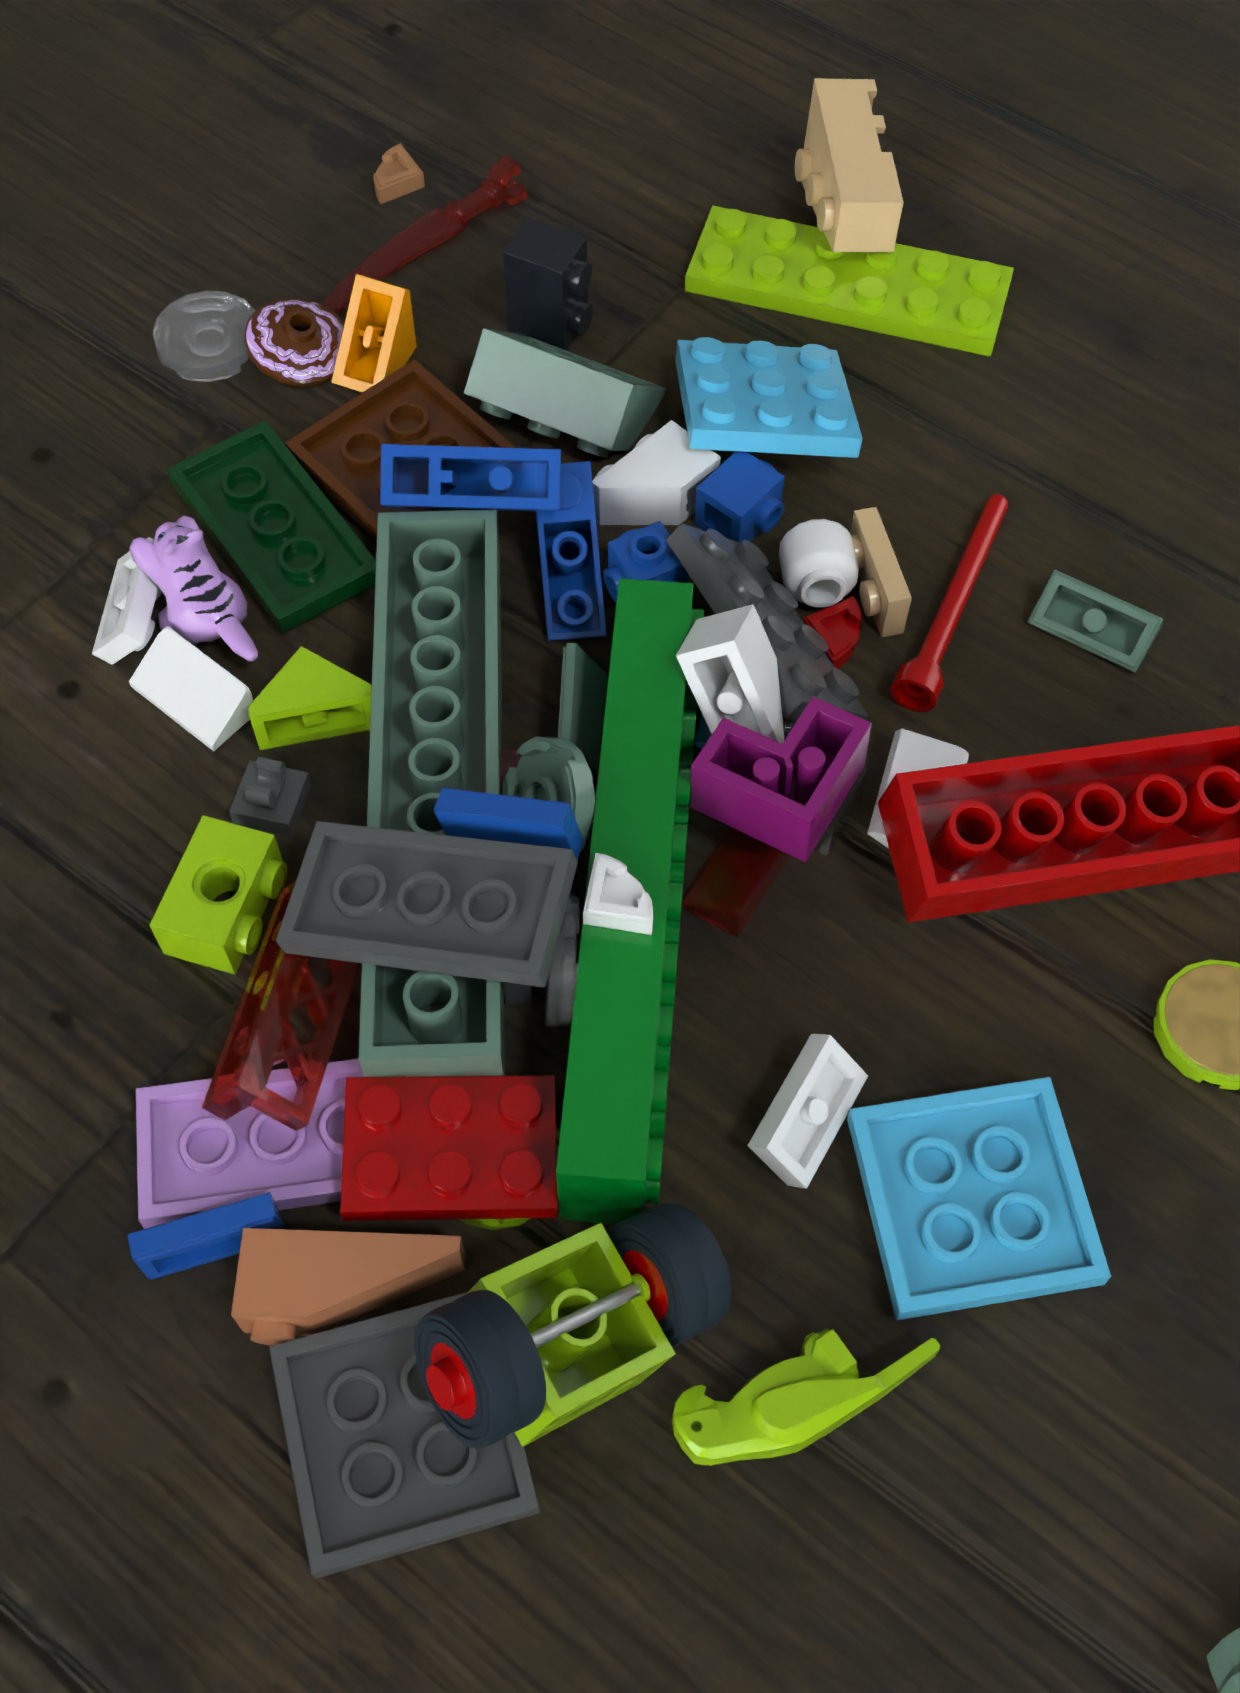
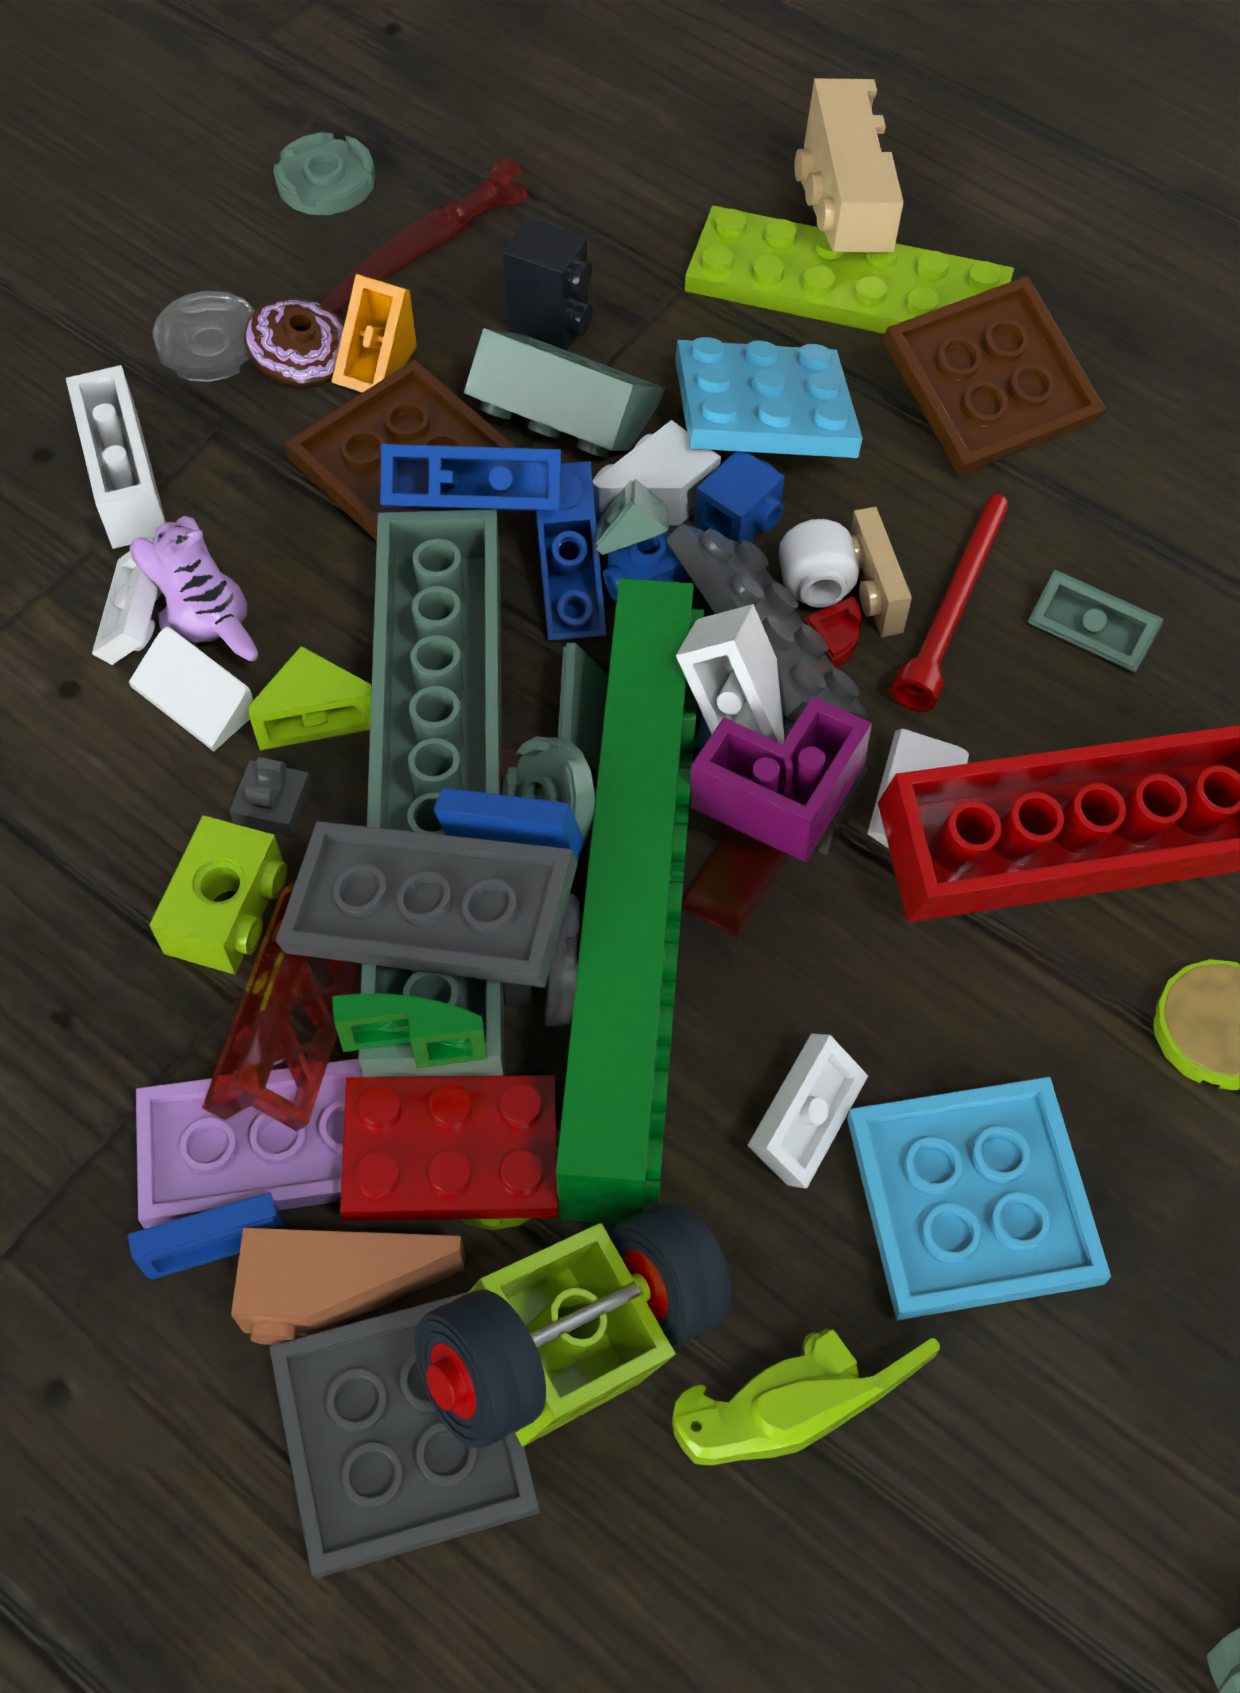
dark green plate [166,420,376,634] -> none
medium nougat tile [373,143,425,205] -> none
white tile [583,853,653,935] -> none
none -> white brick [66,365,166,549]
none -> sand green tile [273,132,375,215]
none -> green slope [332,994,487,1068]
none -> sand green slope [595,479,669,555]
none -> reddish brown plate [882,276,1106,476]

